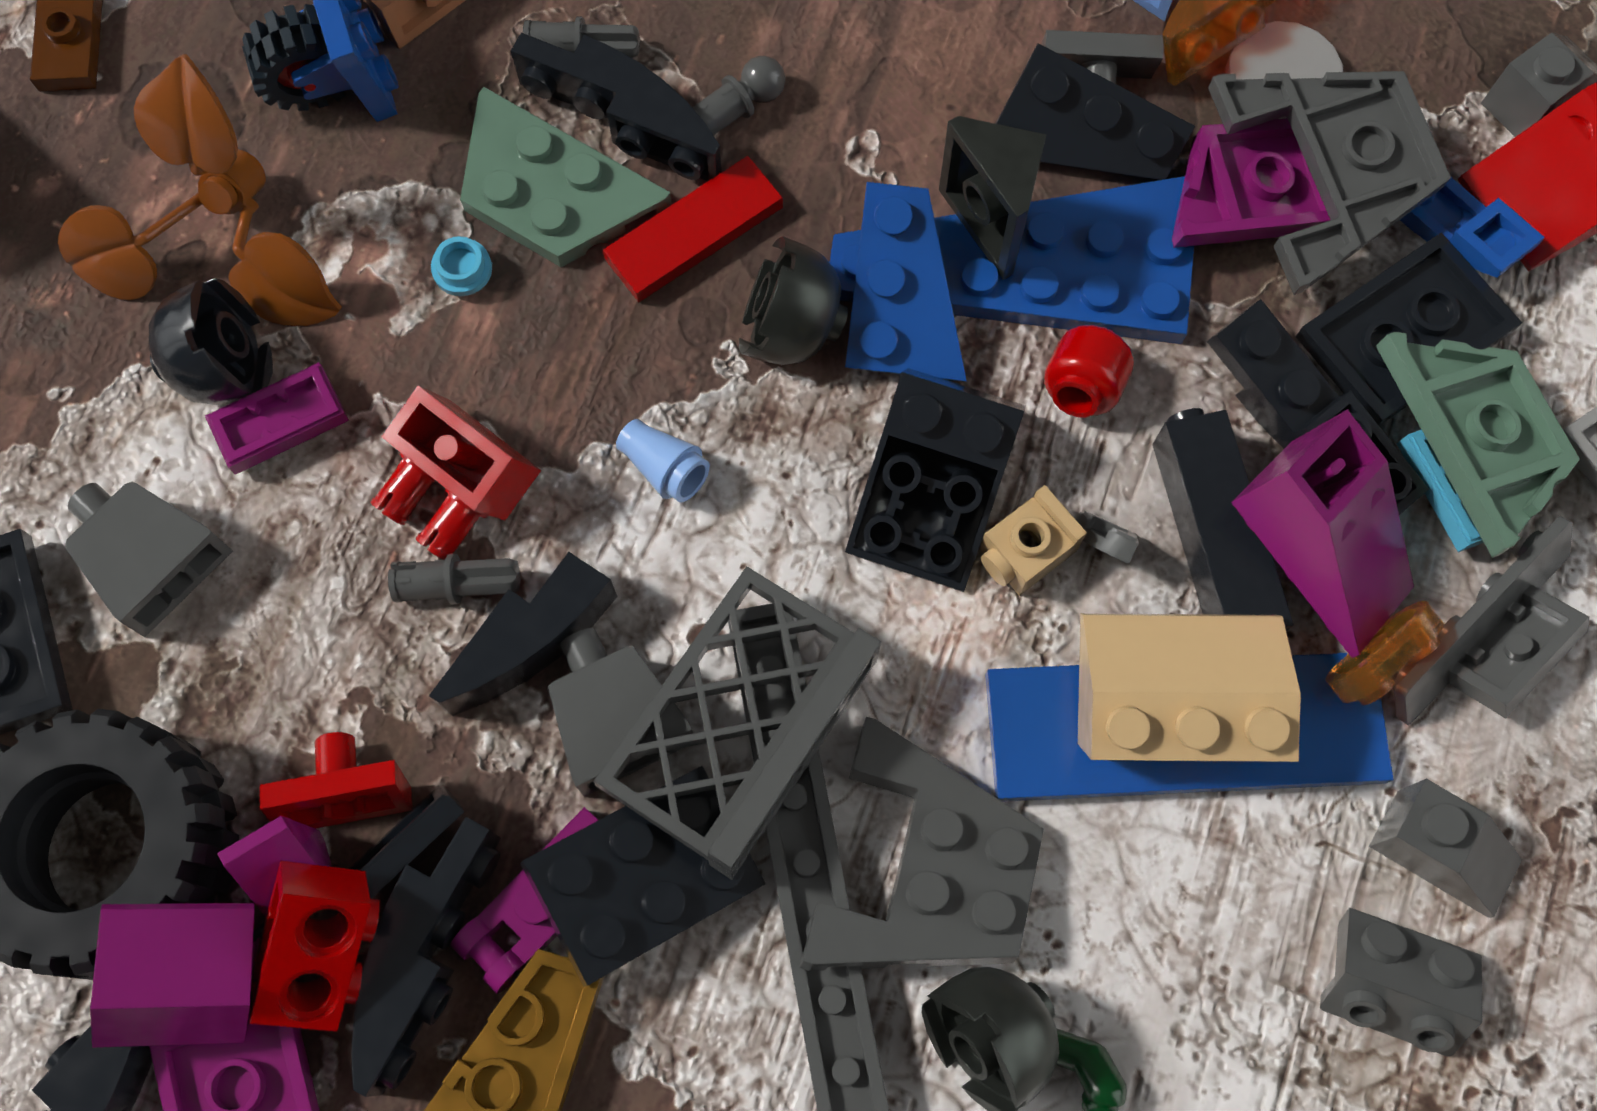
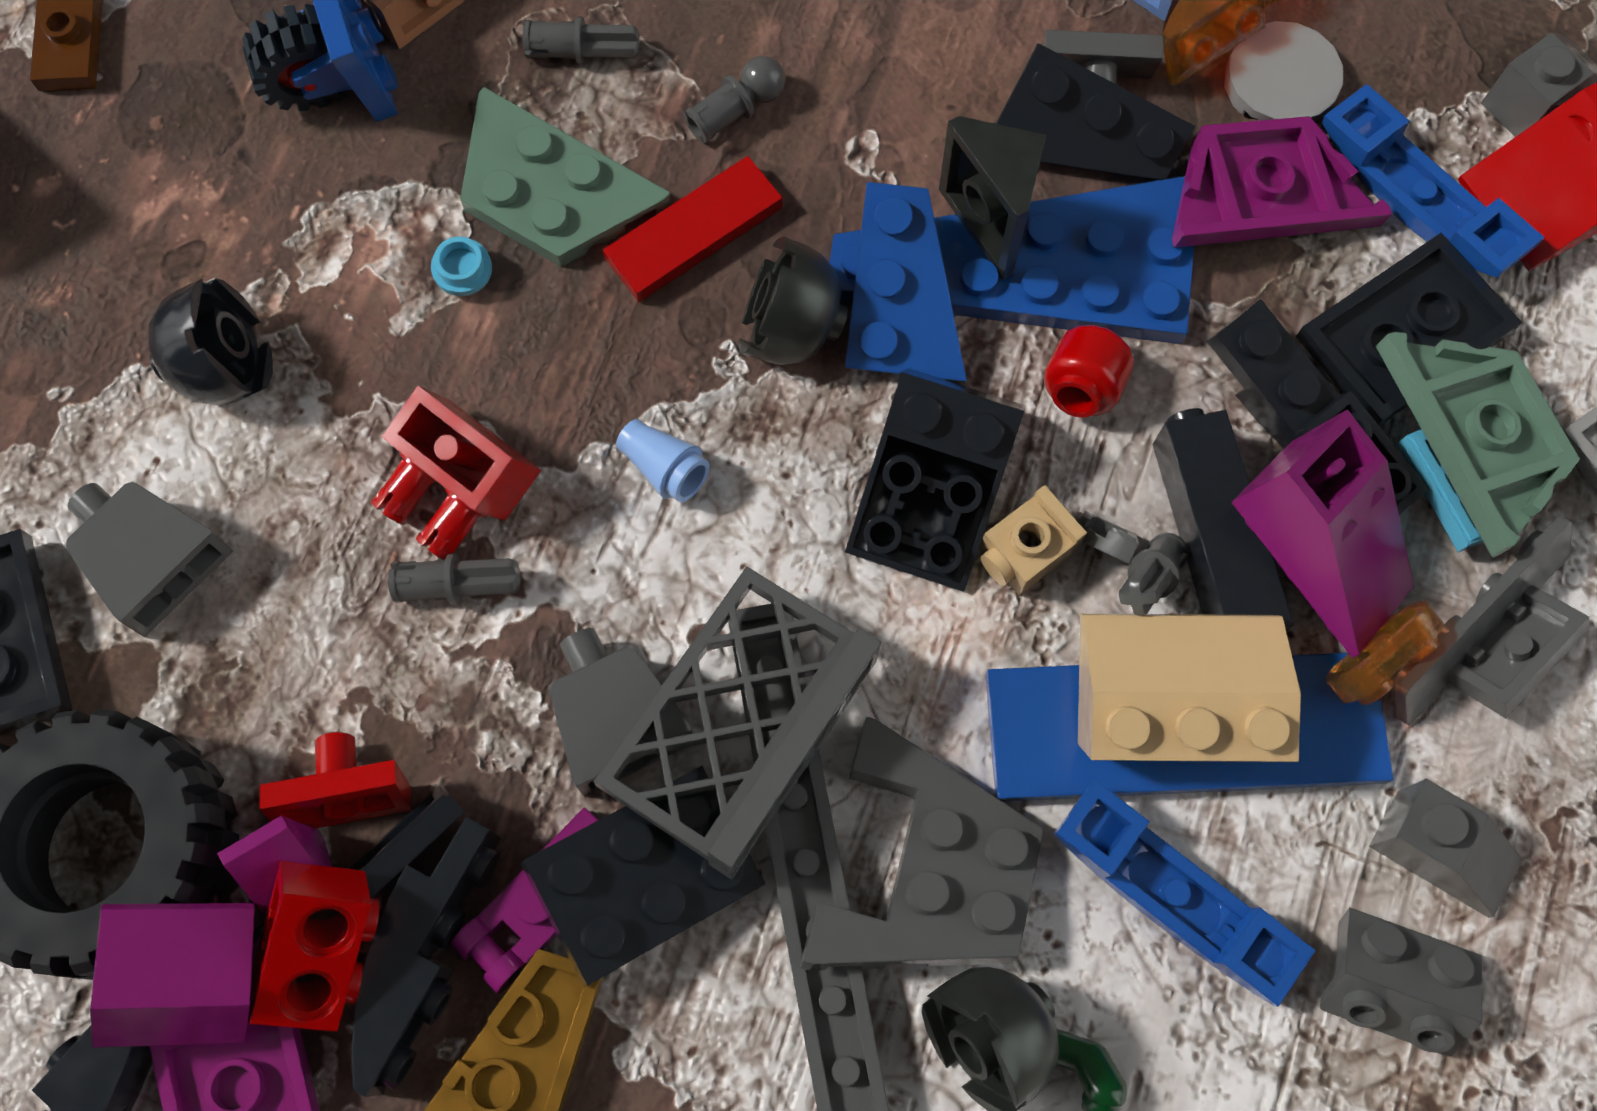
dark orange plant [58,54,342,326] -> none
magenta plate [205,362,349,475] -> none
black slope [429,552,618,716] -> none
black slope [511,33,722,181] -> none
dark grey wing [1208,71,1451,295] -> none
none -> blue slope [1054,779,1316,1007]
none -> dark grey axle [1119,532,1189,615]

